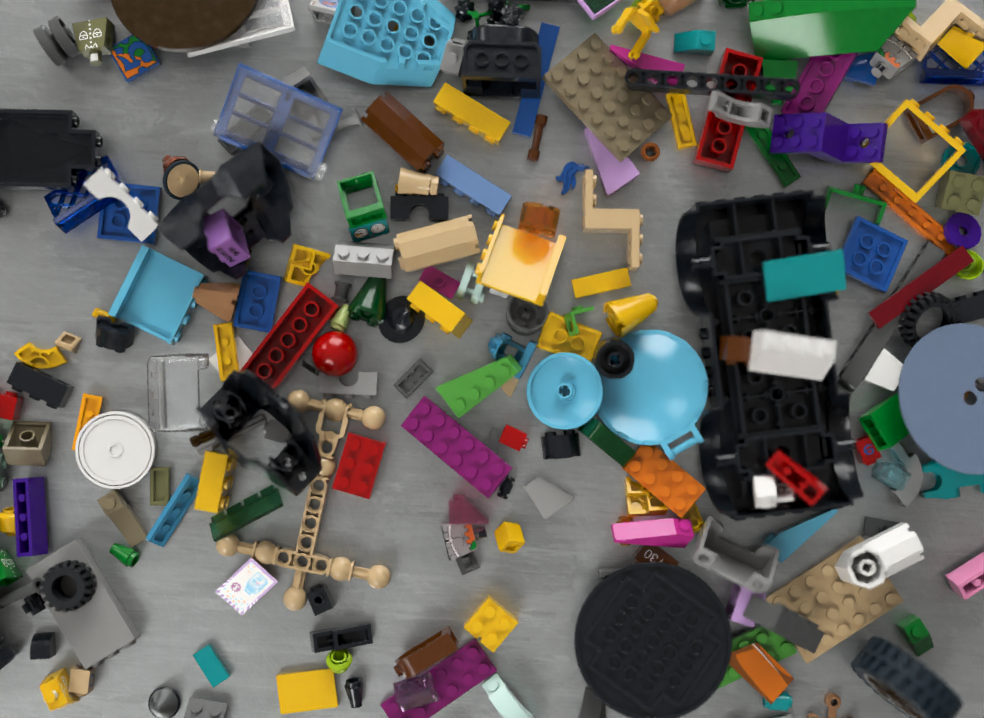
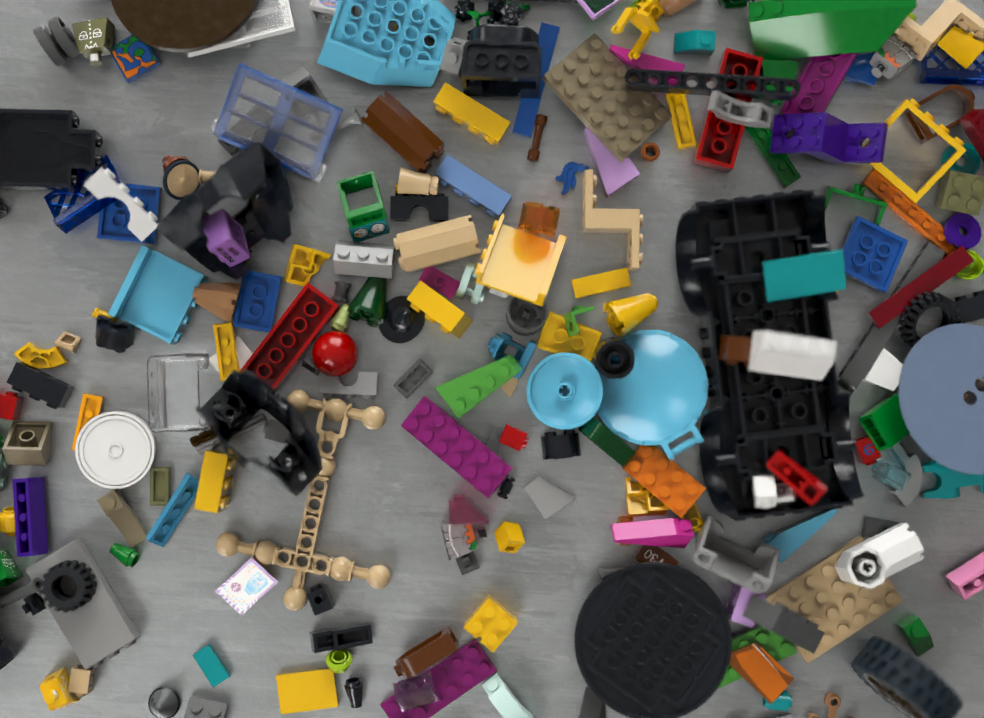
black brick [30,632,56,660] -> none
clear green windscreen [209,485,284,542] -> none
red brick [332,432,387,499] -> none

